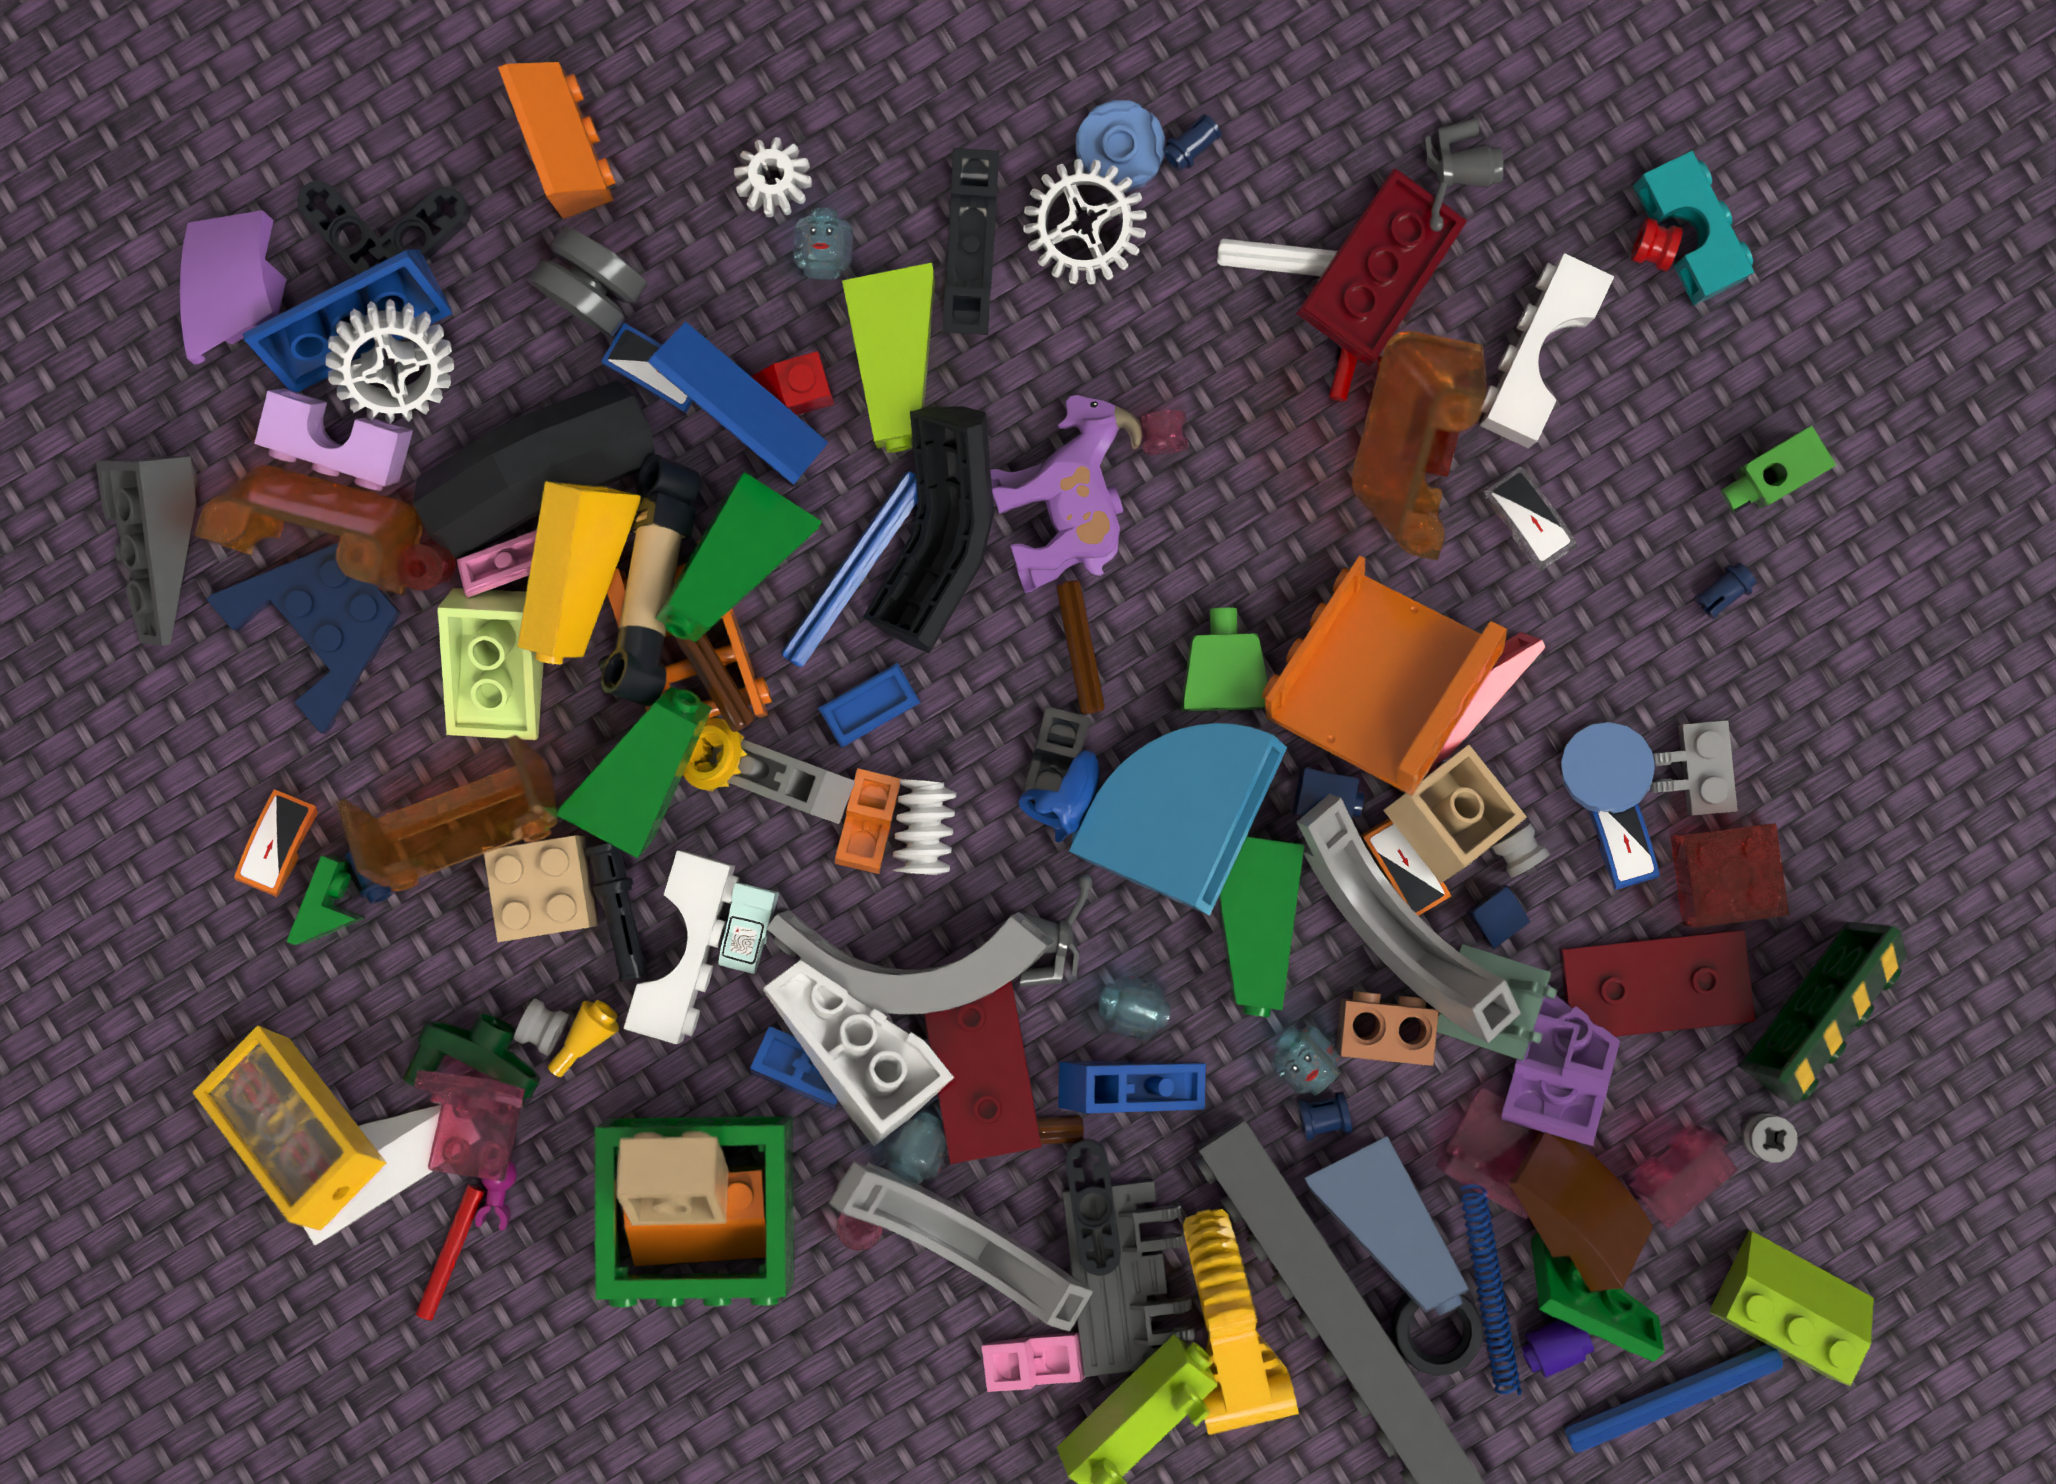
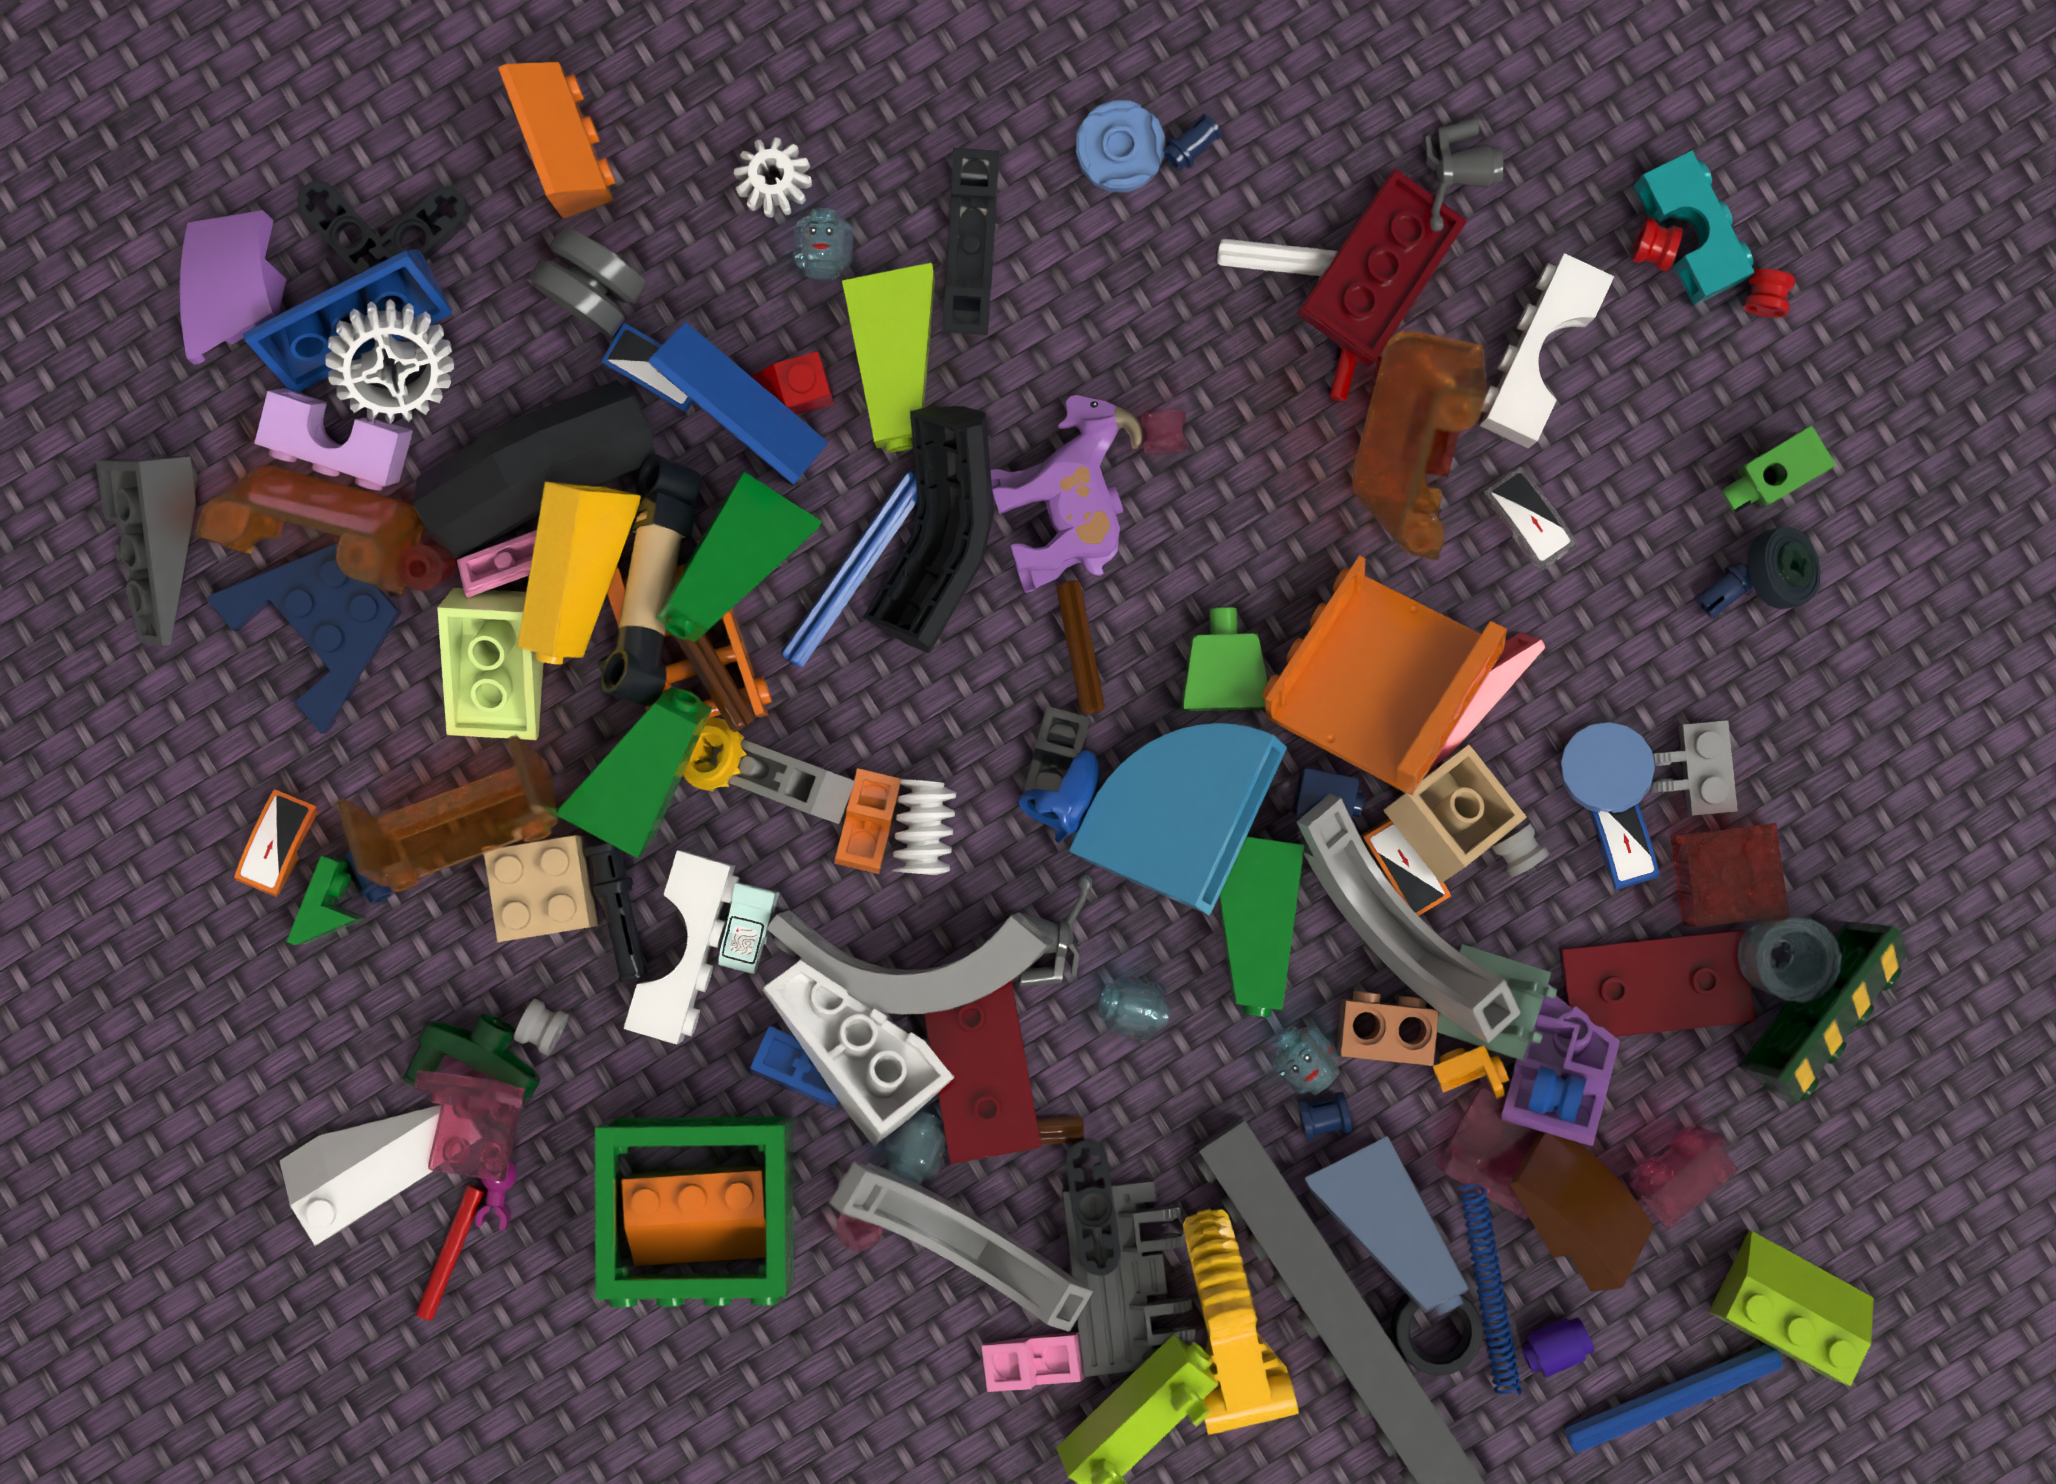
brick [192,1026,387,1231] -> none
yellow cone [547,1000,619,1077] -> none
tan brick [617,1132,729,1225] -> none
blue tile [818,663,920,748] -> none
white gear [1023,159,1146,285] -> none
blue slope [1058,1061,1206,1113] -> none
dark blue slope [1466,885,1531,949] -> none
green wing [1530,1232,1665,1362] -> none
light grey wheel [1741,1113,1798,1163] -> none
none -> light orange bracket [1433,1045,1509,1099]
none -> blue wheel [1528,1065,1587,1124]
none -> clear light blue piece [1738,914,1842,1002]
none -> red wheel [1743,269,1796,318]
none -> black wheel [1747,526,1821,609]

